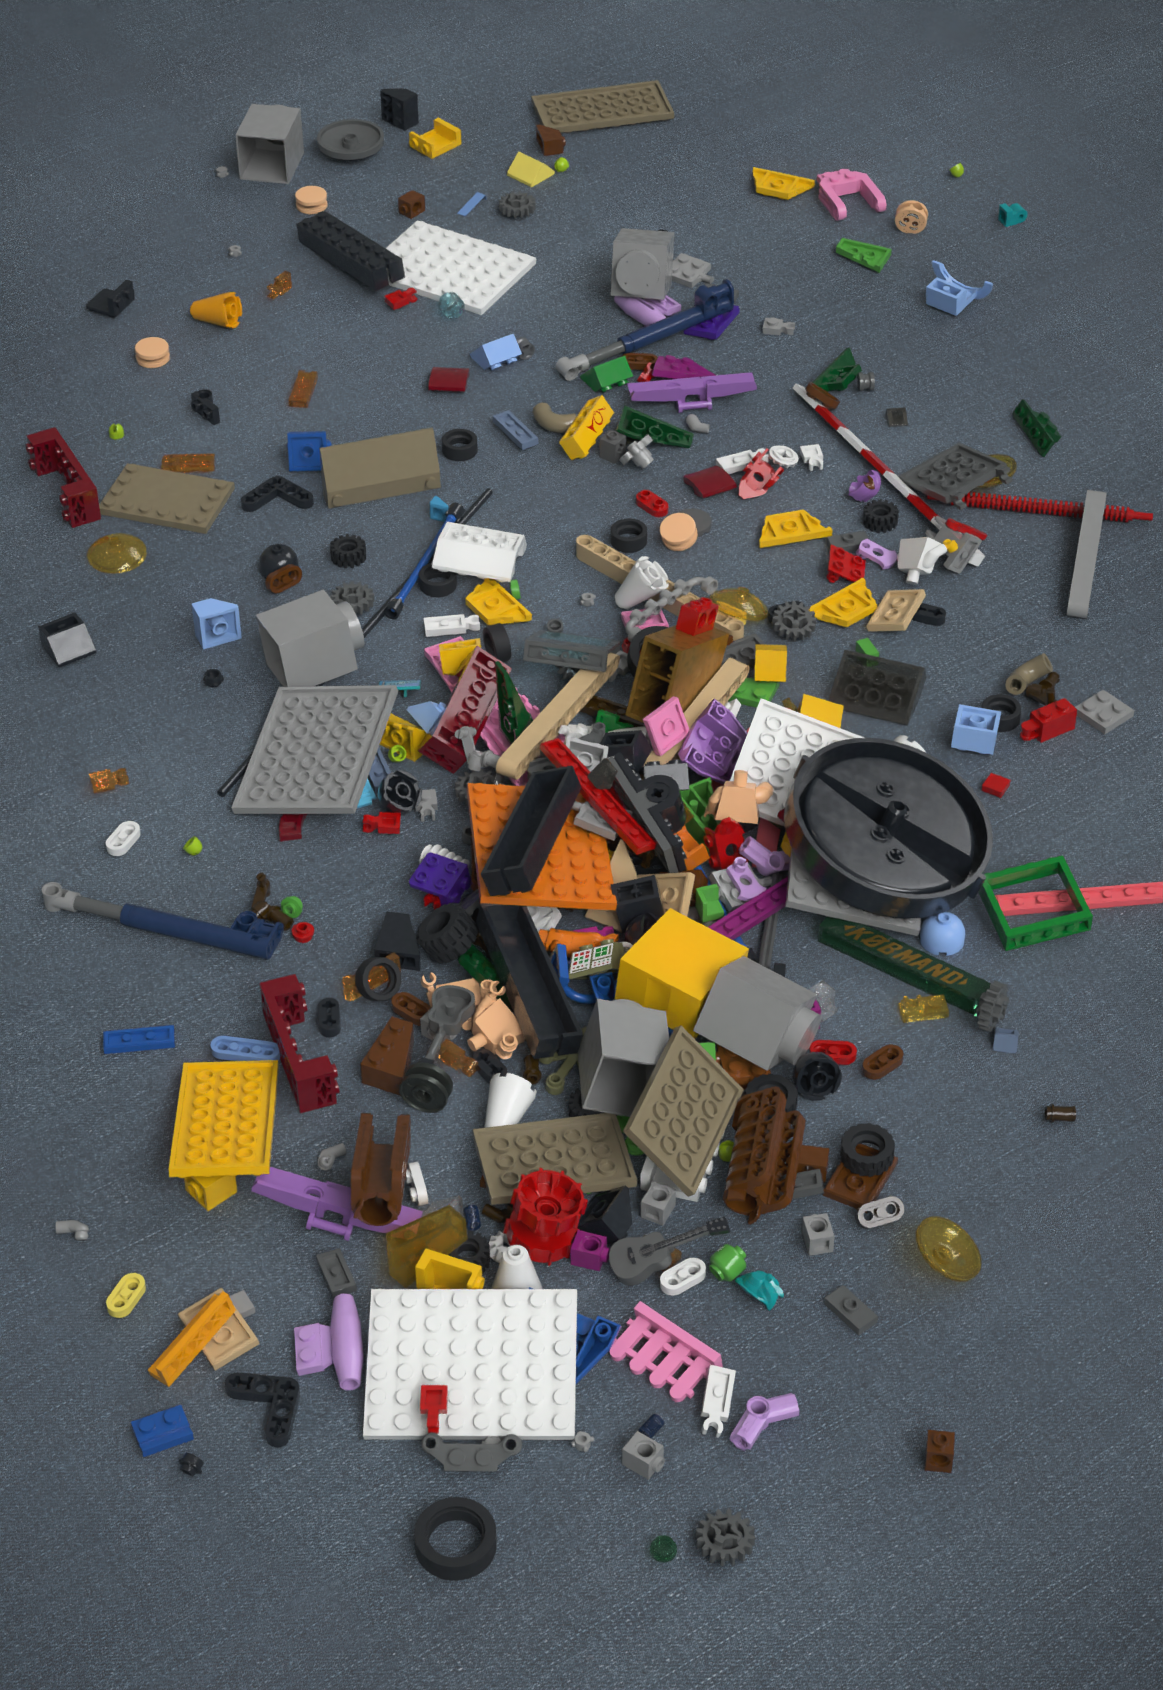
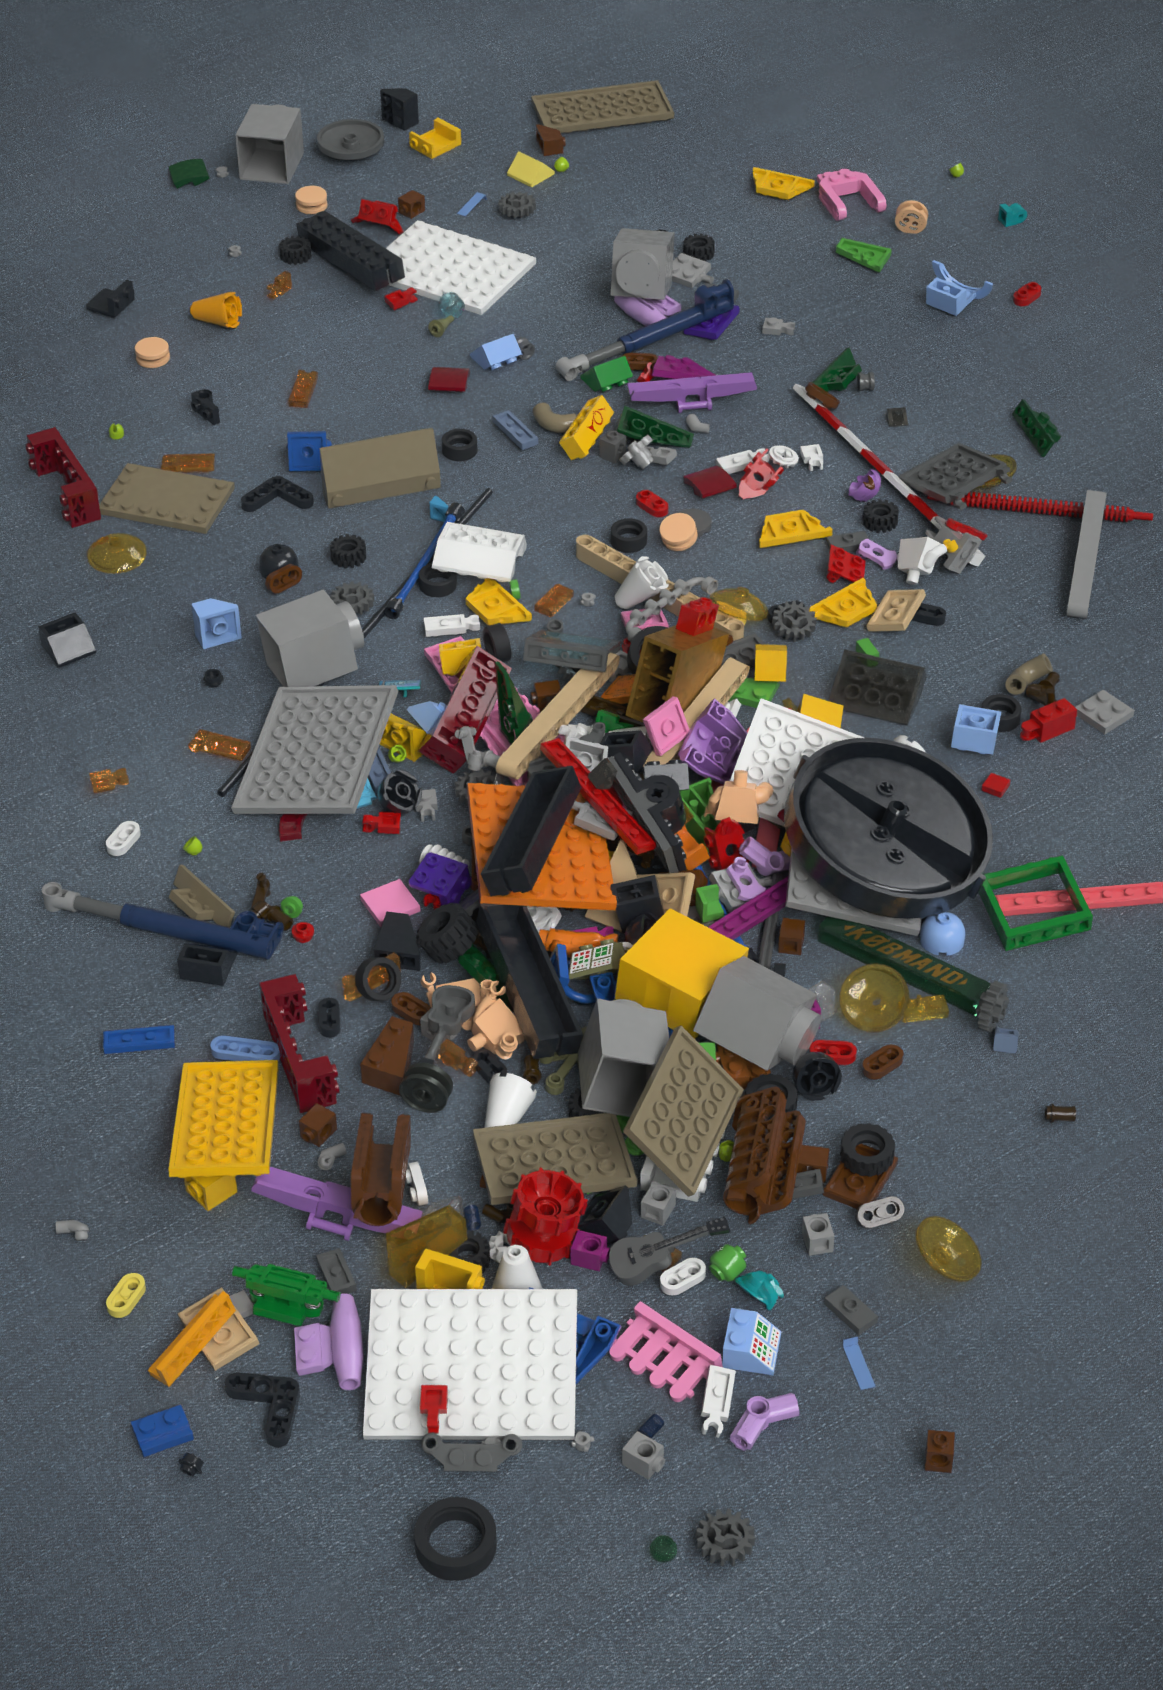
none -> dark green slope [169,159,210,189]
none -> dark tan bracket [169,865,235,927]
none -> black slope [177,944,237,986]
none -> clear orange plate [188,729,251,761]
none -> green piece [232,1264,341,1326]
none -> black tyre [279,236,312,265]
none -> reddish brown brick [299,1103,337,1147]
none -> red piece [351,199,404,234]
none -> bright pink tile [360,879,421,927]
none -> olive cone [428,315,454,337]
none -> reddish brown brick [530,680,561,712]
none -> clear orange plate [535,584,574,618]
none -> orange tile [601,674,635,704]
none -> light grey plate [646,446,677,465]
none -> black tyre [683,234,715,262]
none -> light blue slope [722,1308,781,1375]
none -> reddish brown brick [778,918,805,955]
none -> clear yellow dish [840,964,910,1032]
none -> medium blue piece [843,1337,876,1390]
none -> red plate [1013,282,1042,306]

